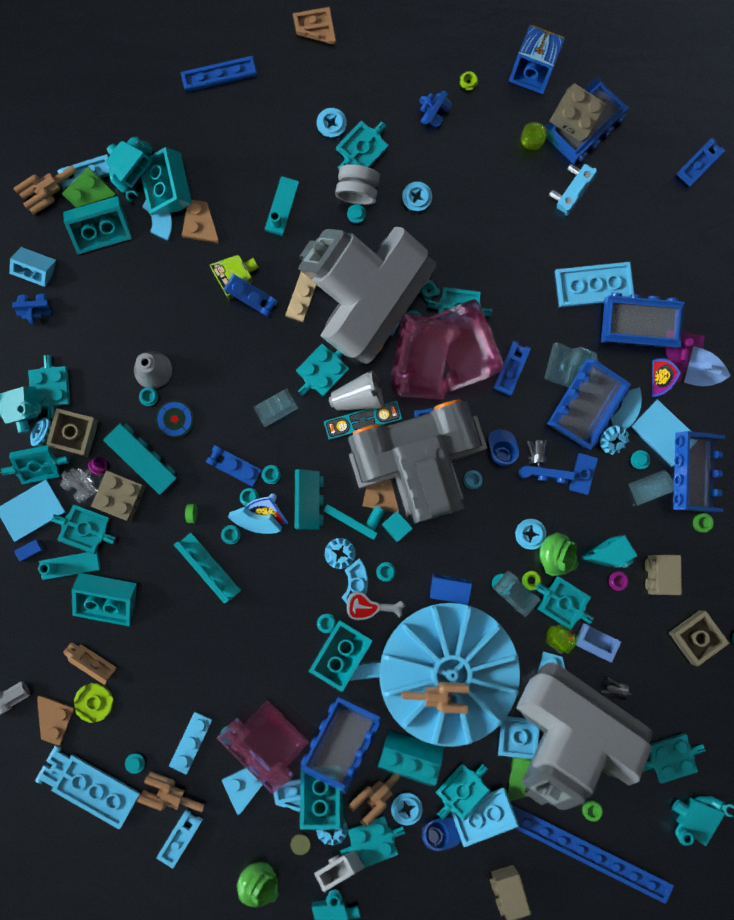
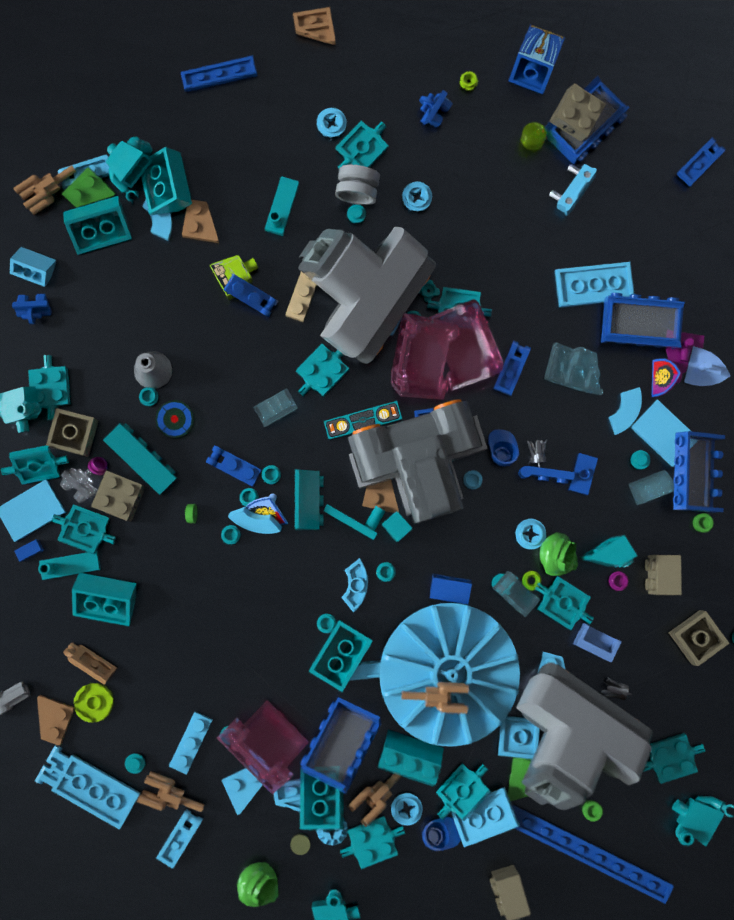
medium azure gear [30,418,52,447] -> none
teal fence [174,533,242,604] -> none
light grey brick [314,850,364,892] -> none
medium azure gear [325,538,355,569] -> none
light grey cone [329,371,384,411] -> none
light grey piece [347,591,405,620] -> none
window [547,359,631,450] -> none
clear neon green head [547,624,576,654] -> none
medium azure gear [600,425,629,455] -> none

